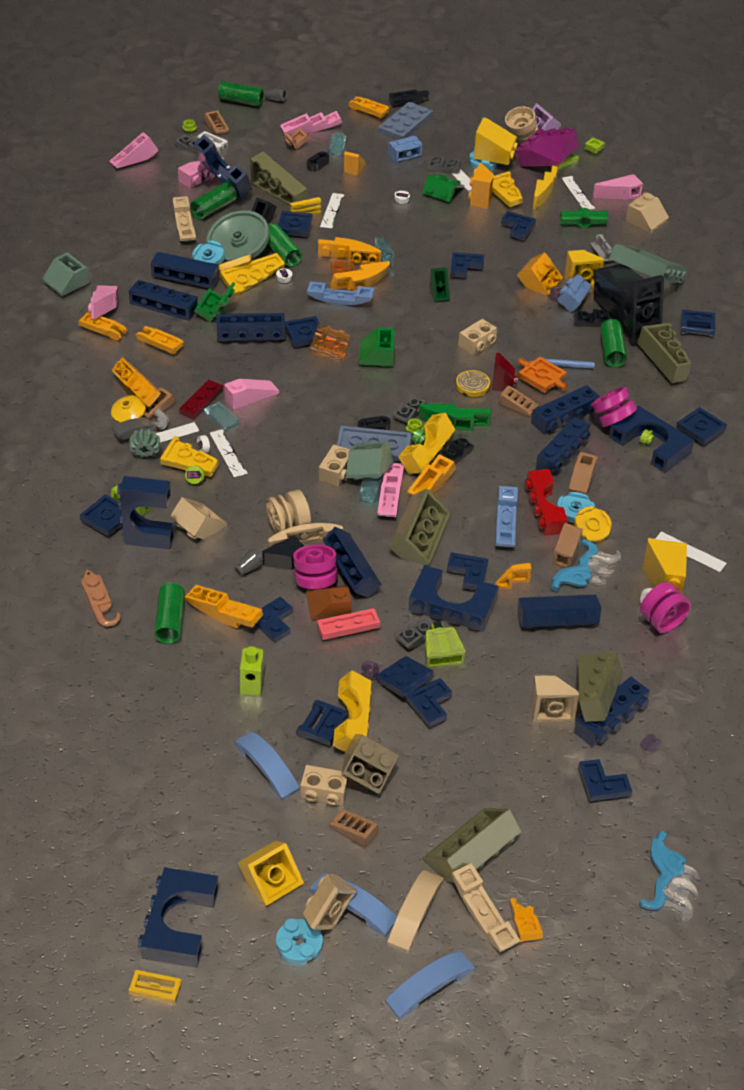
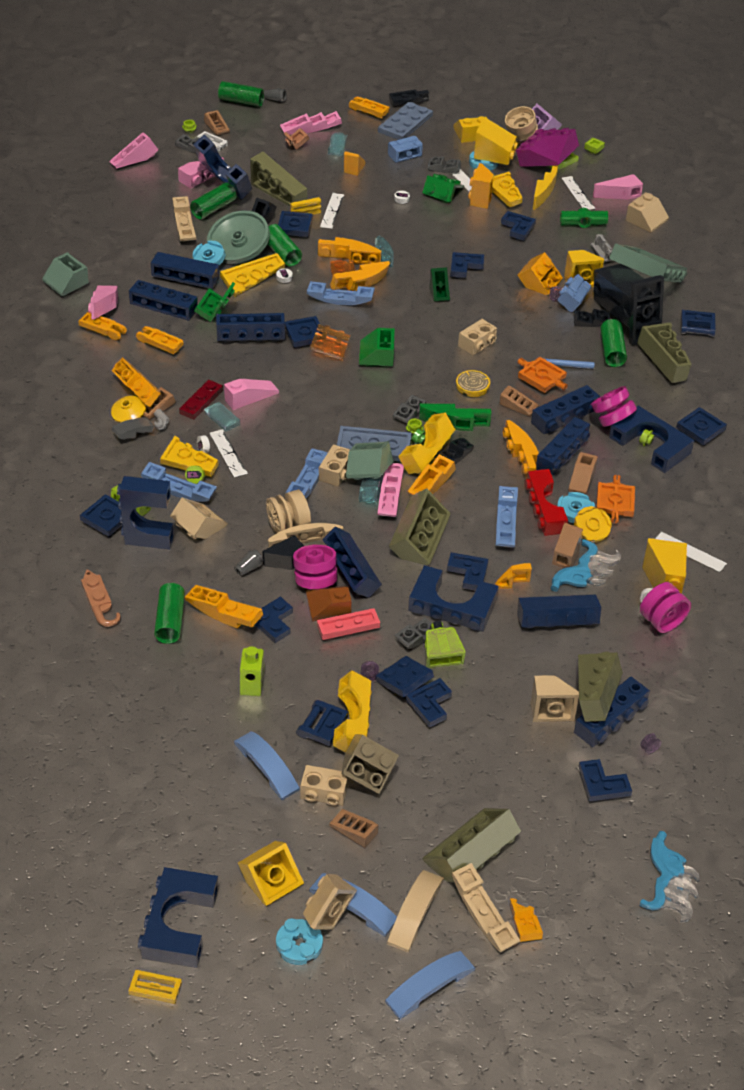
white sticker [129,422,199,443] -> none
sand green gear [129,428,160,458] -> none
yellow tile [219,255,252,271] -> none
black beam [307,151,330,172] -> none
black beam [357,416,391,430] -> none
dark red slope [492,353,518,392] -> none
none -> medium blue slope [141,462,217,502]
none -> medium blue slope [286,448,328,498]
none -> yellow slope [453,116,487,143]
none -> light orange slope [503,420,539,478]
none -> orange plate [596,475,635,524]

